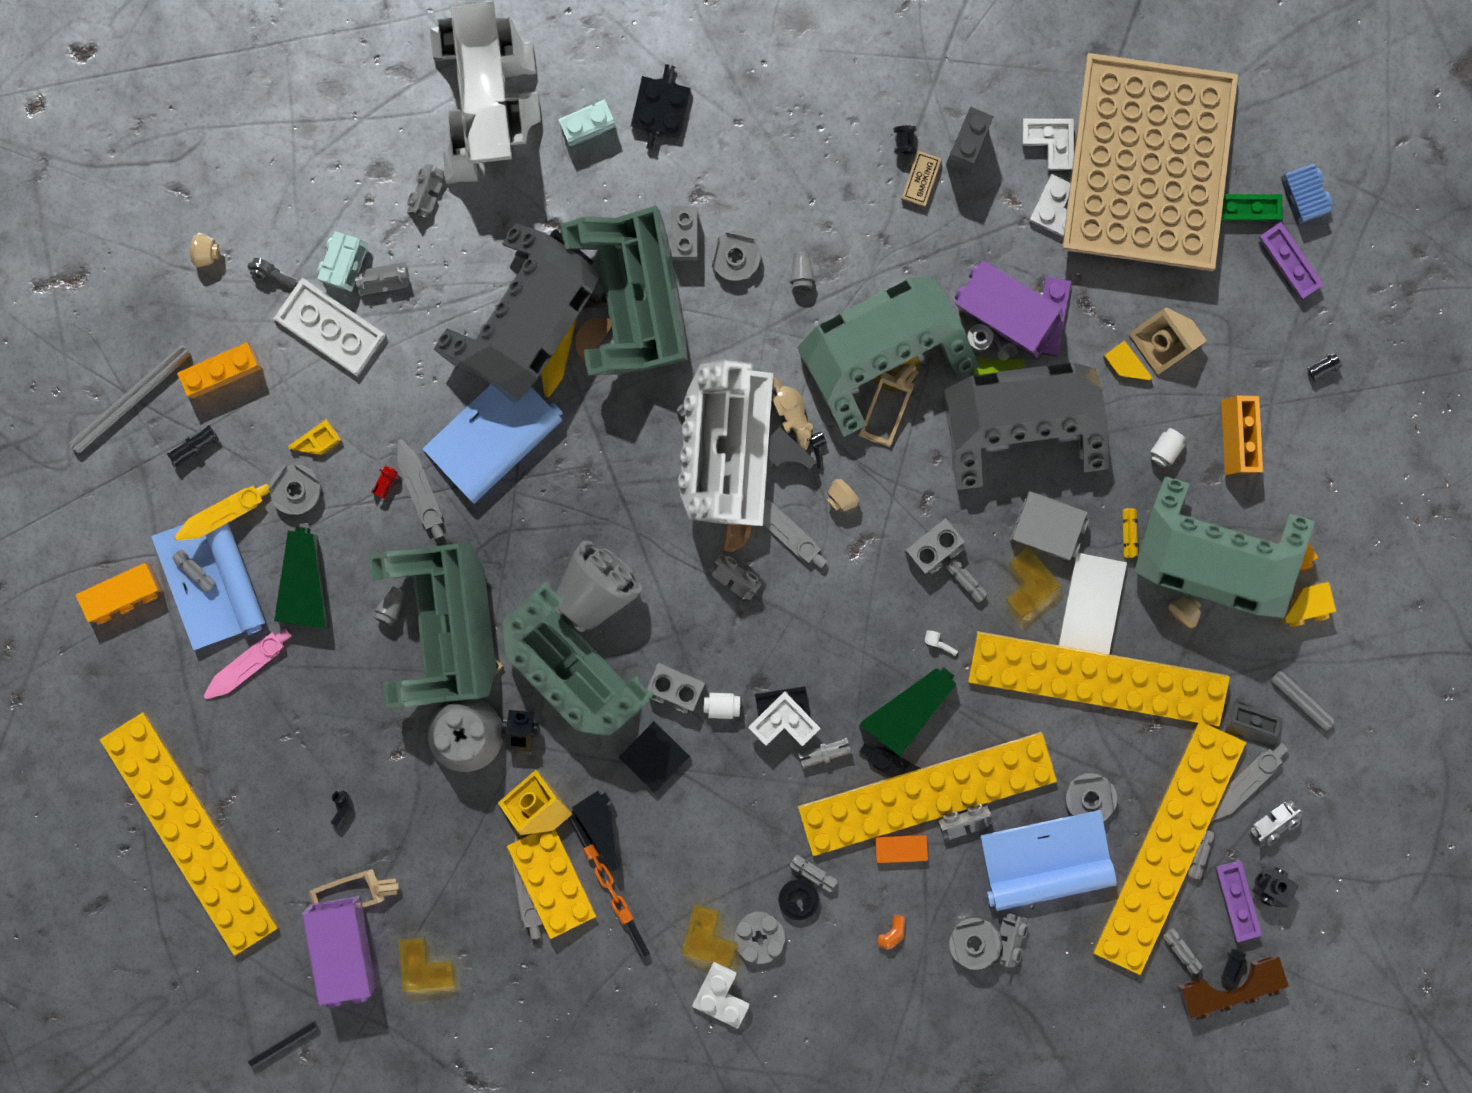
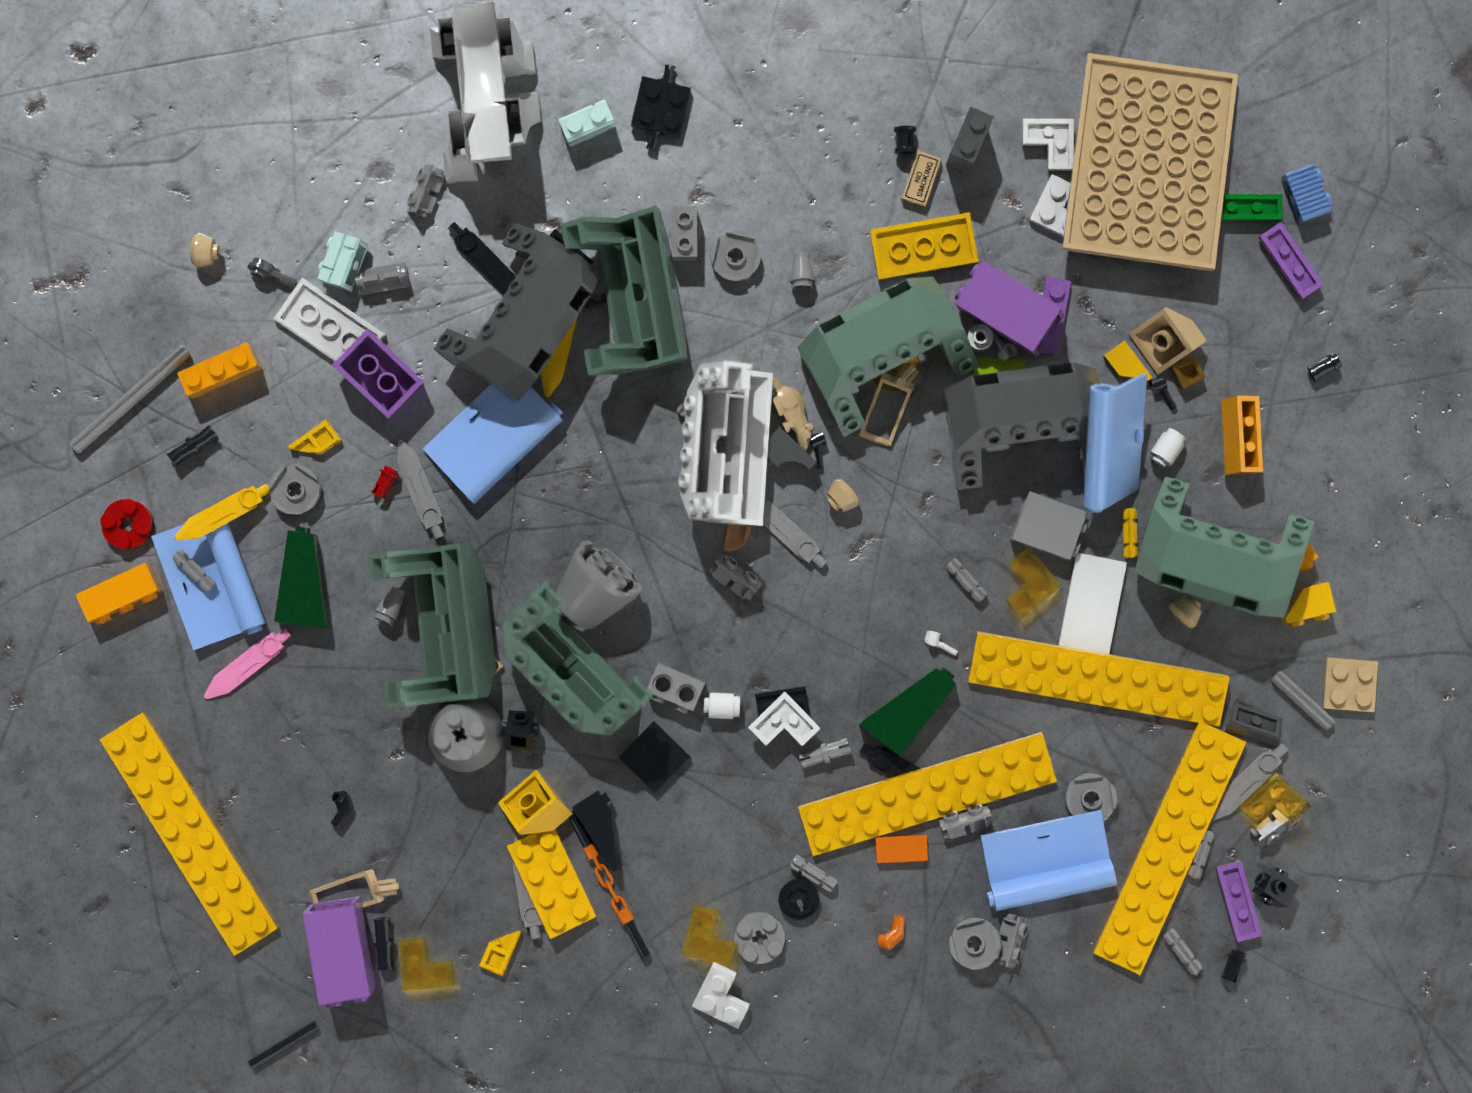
medium nougat tile [575,317,612,362] -> none
light grey brick [905,518,965,575] -> none
reddish brown arch [1178,954,1289,1020] -> none
none -> red plate [100,499,153,549]
none -> medium lavender brick [331,328,423,418]
none -> black pin [373,917,394,971]
none -> black piece [448,222,516,295]
none -> yellow tile [479,930,521,976]
none -> yellow plate [870,212,979,281]
none -> light blue door [1083,373,1147,513]
none -> black hand [1149,377,1177,409]
none -> pearl gold plate [1170,355,1206,390]
none -> clear yellow plate [1239,772,1312,826]
none -> tan plate [1322,657,1378,712]

